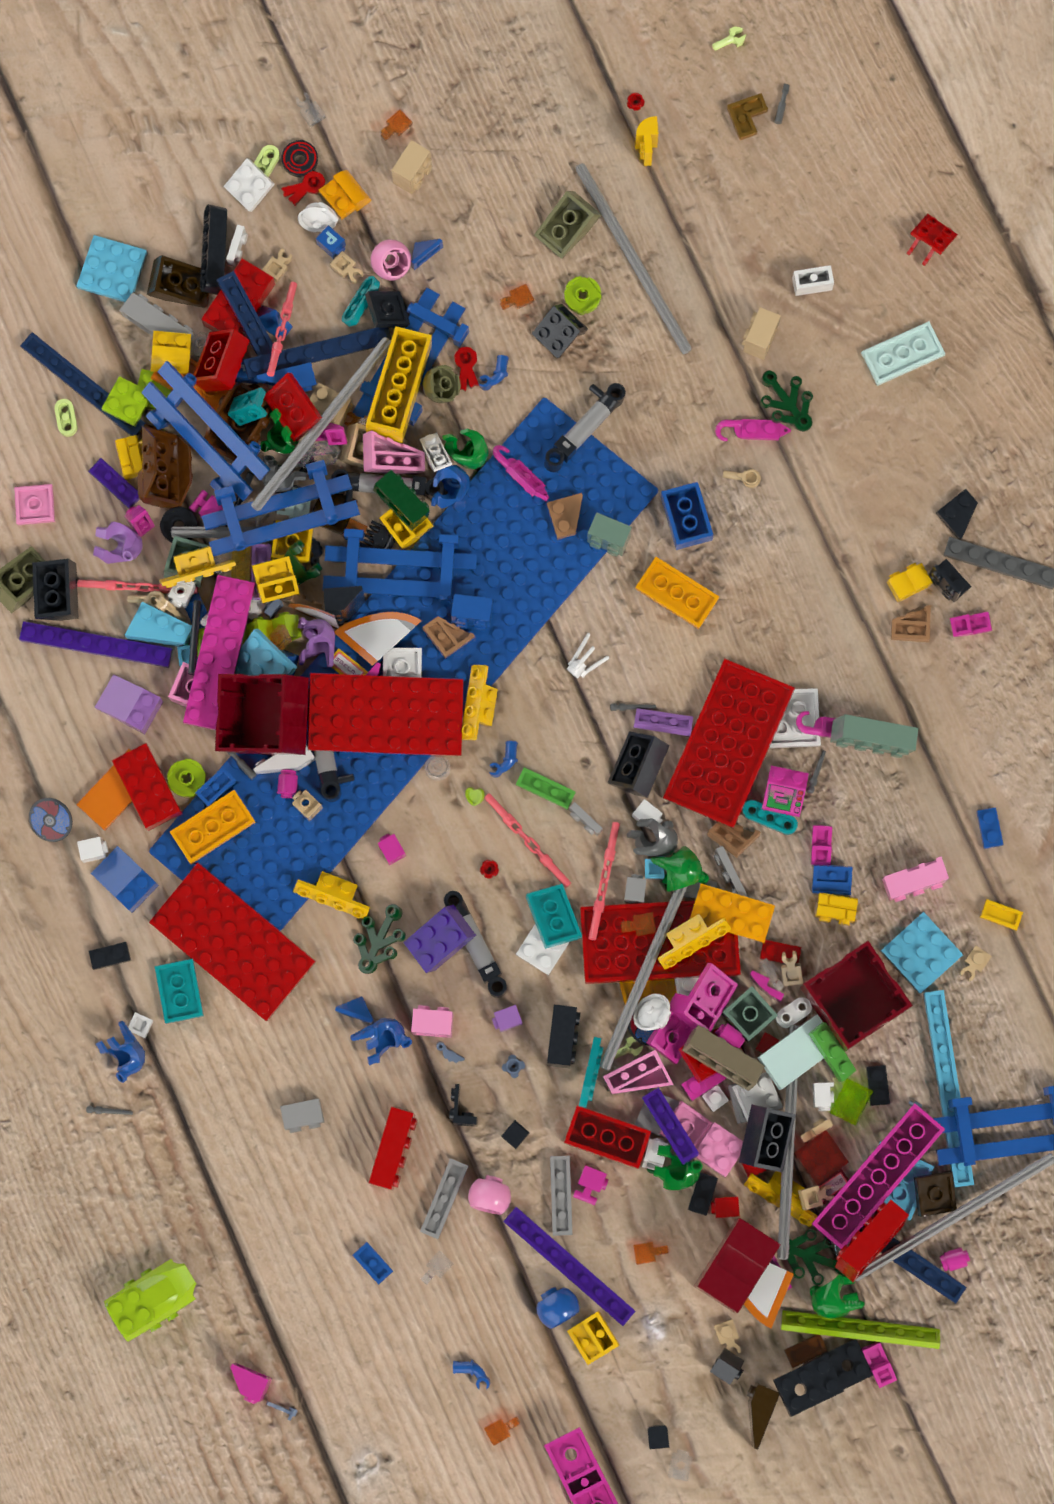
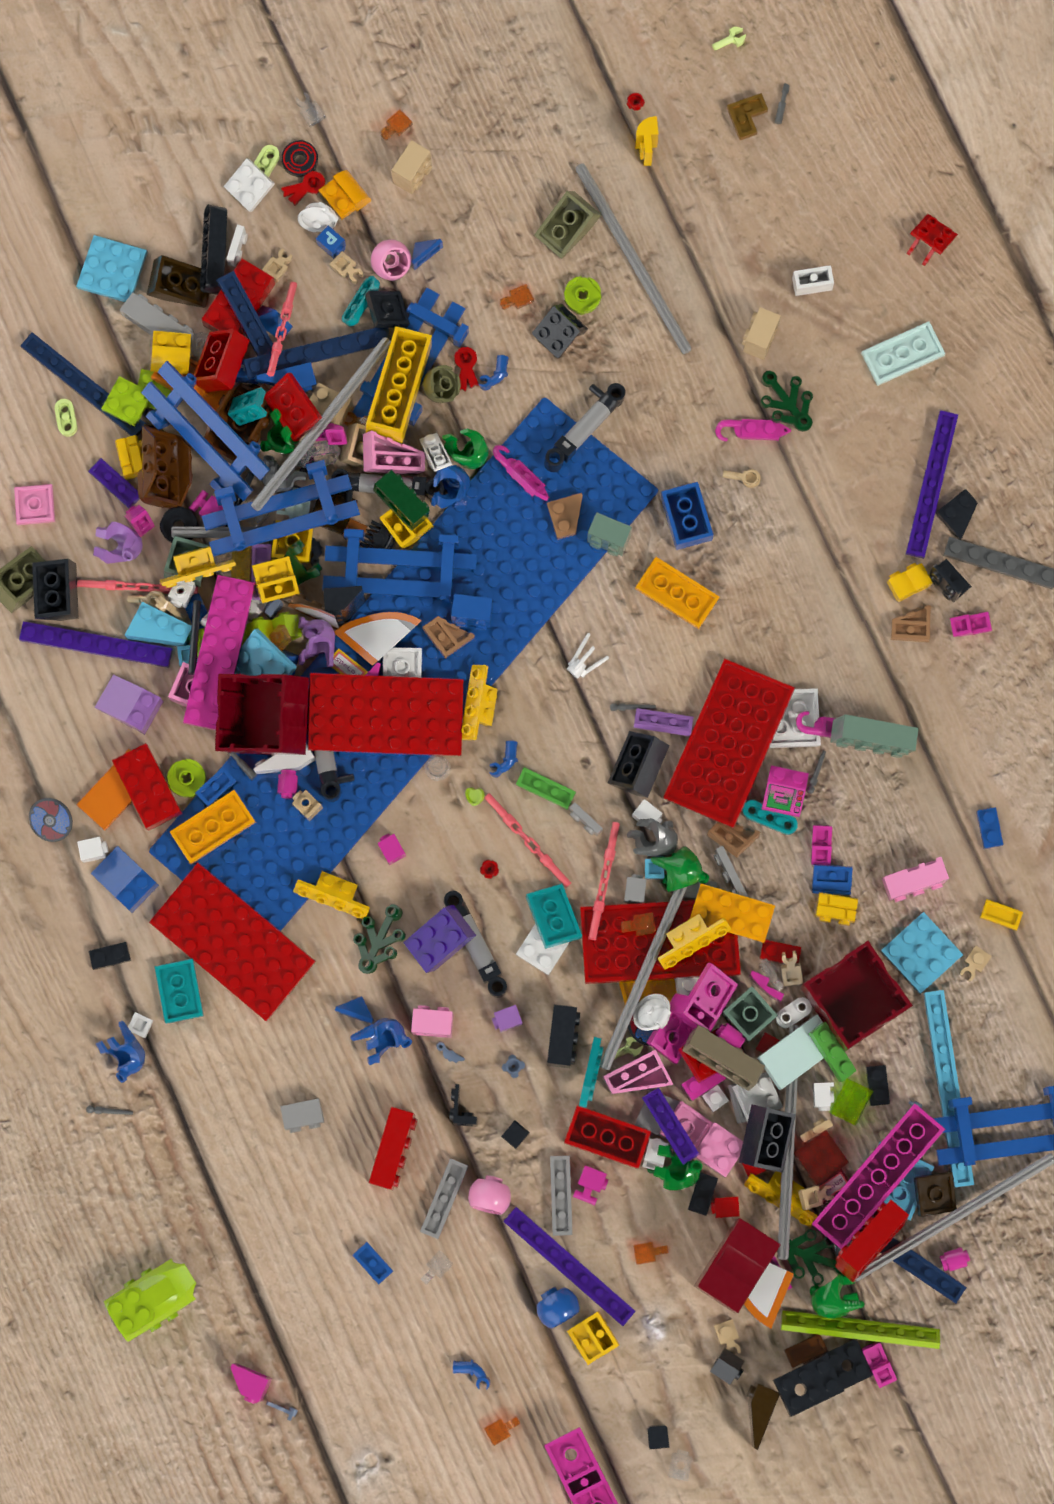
none -> dark purple plate [906,410,959,559]

